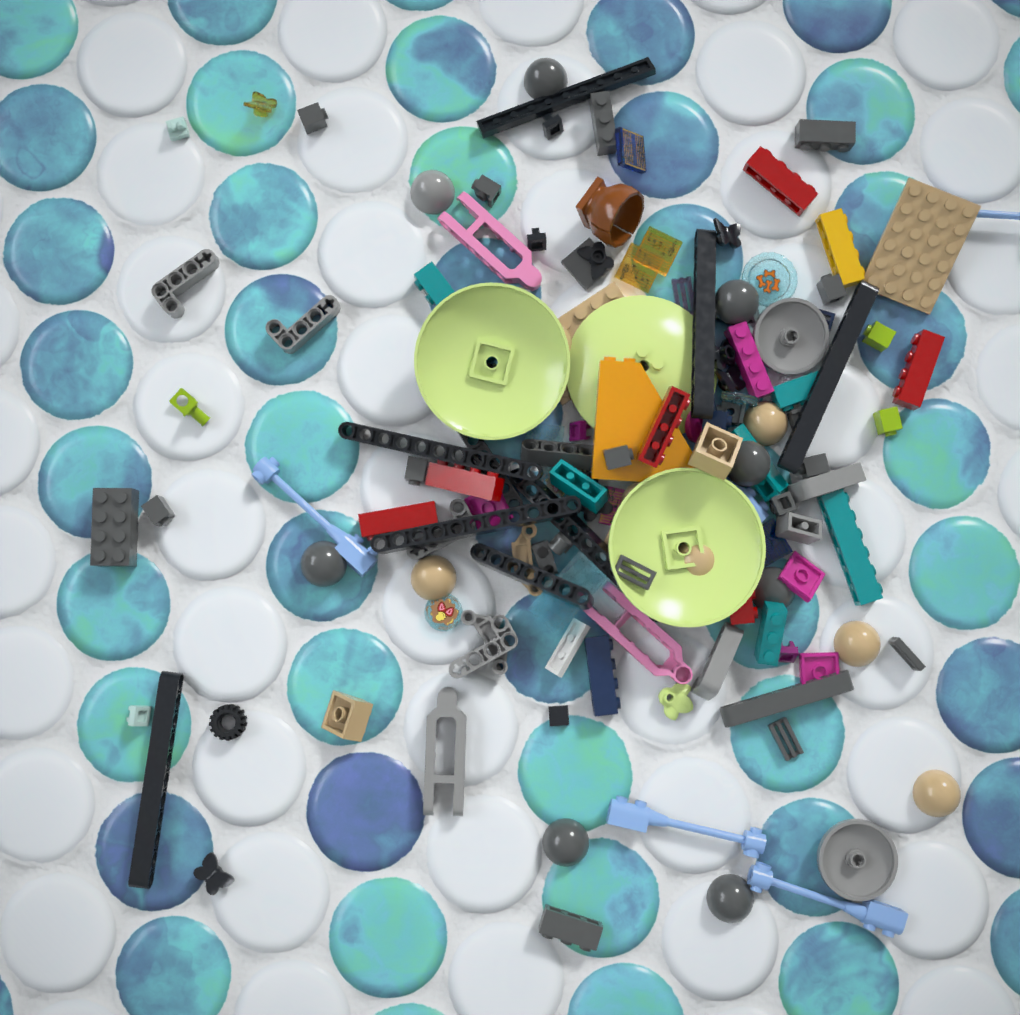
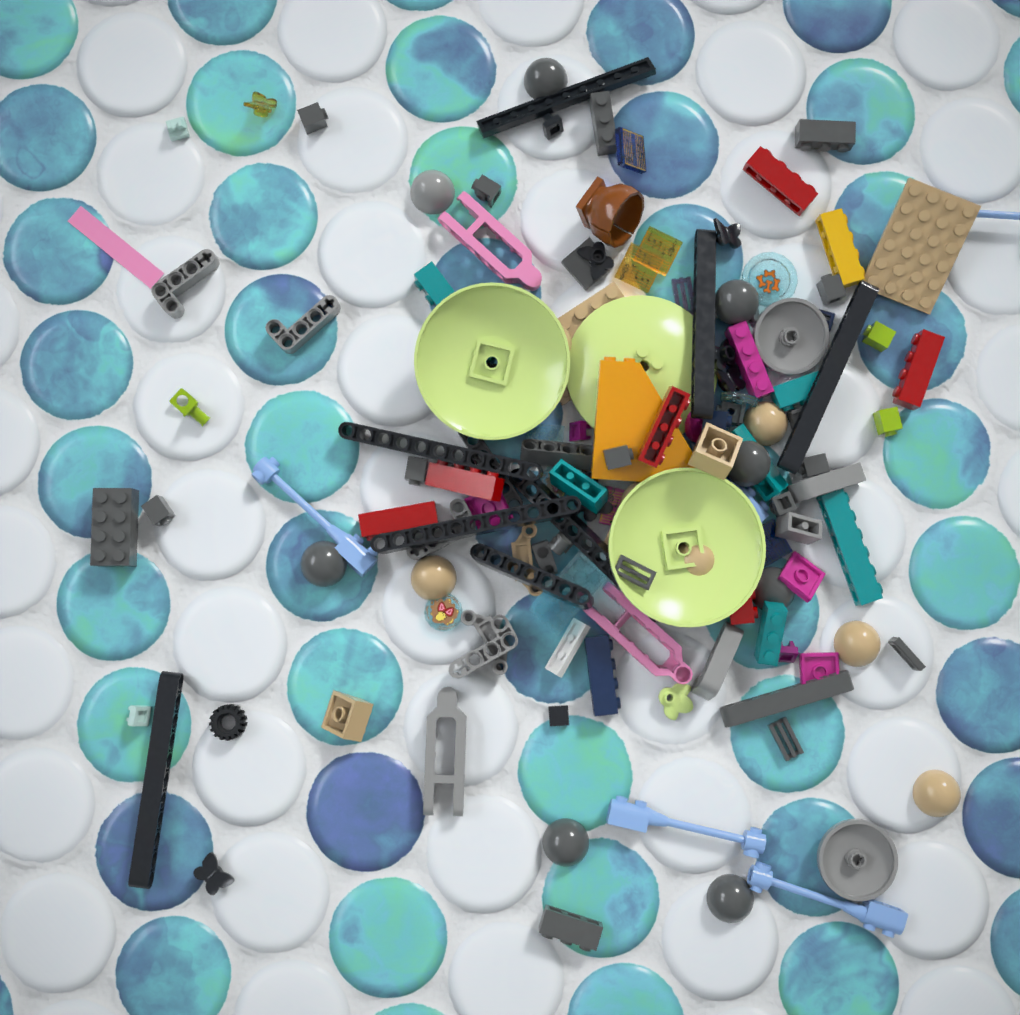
black tile [527,227,546,252] -> none
none -> bright pink sticker [68,206,164,289]

